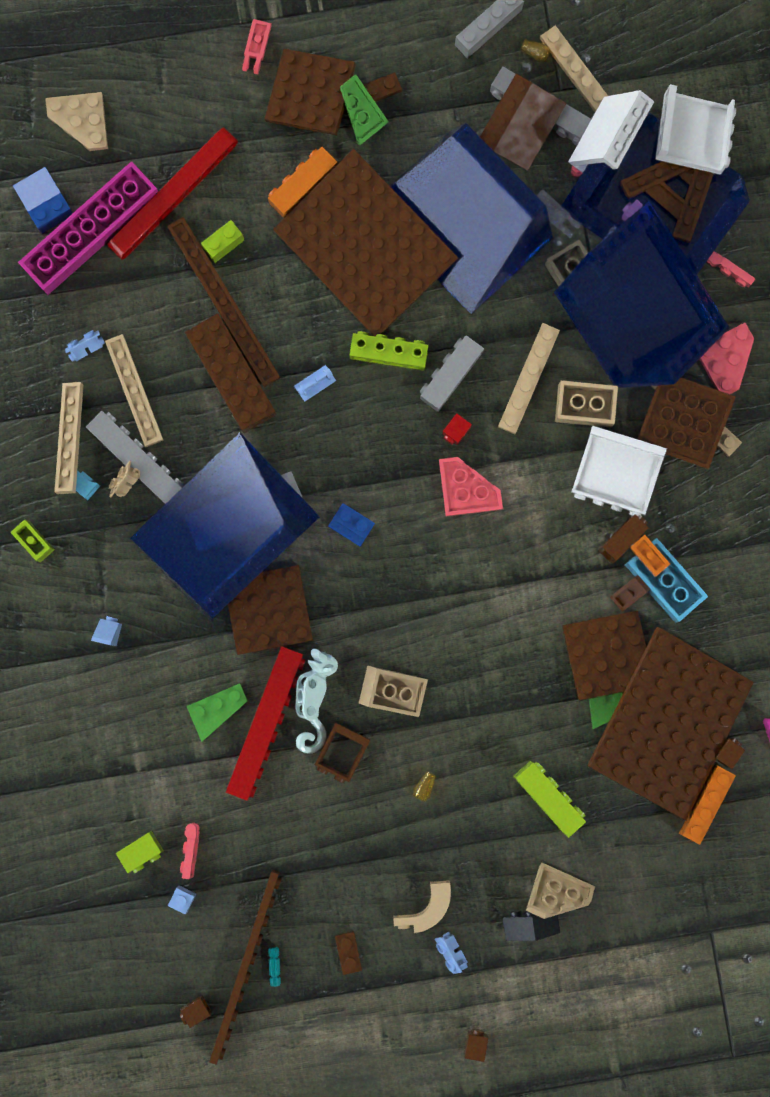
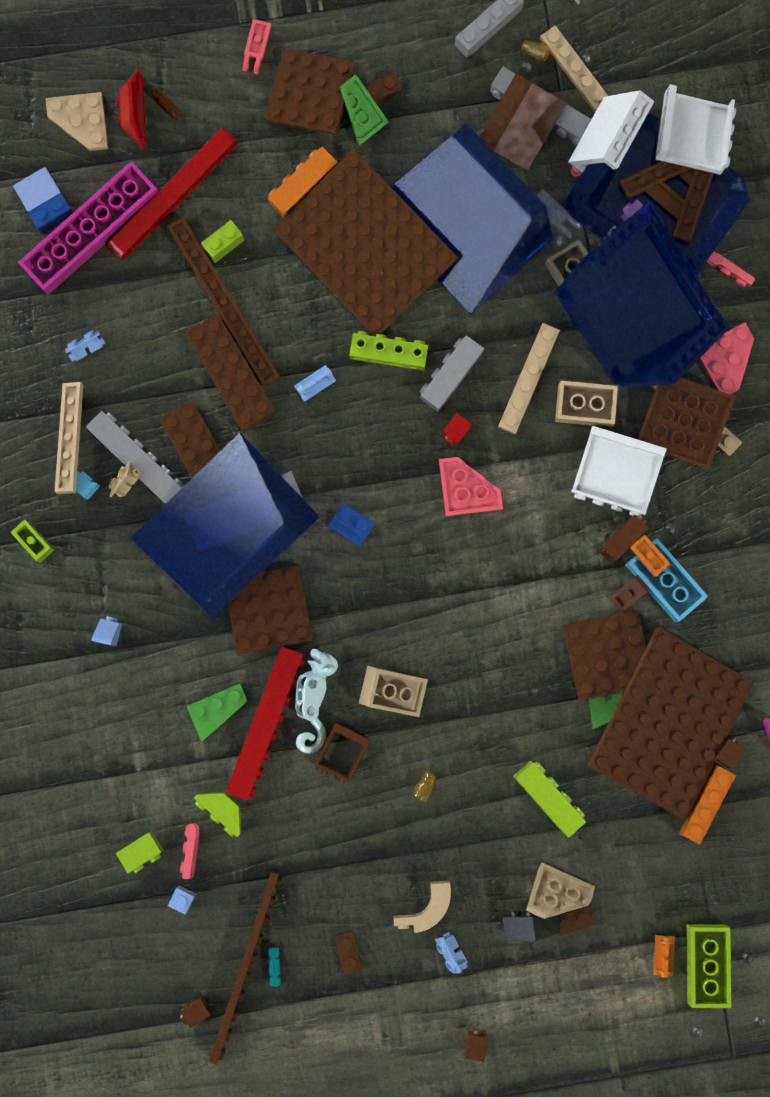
tan plate [105,334,164,447] -> none
none -> red wedge [116,70,147,150]
none -> reddish brown axle [151,88,182,120]
none -> reddish brown brick [159,400,232,488]
none -> lime slope [194,792,241,837]
none -> reddish brown plate [557,905,595,937]
none -> orange hinge [653,935,675,978]
none -> lime brick [687,924,731,1008]

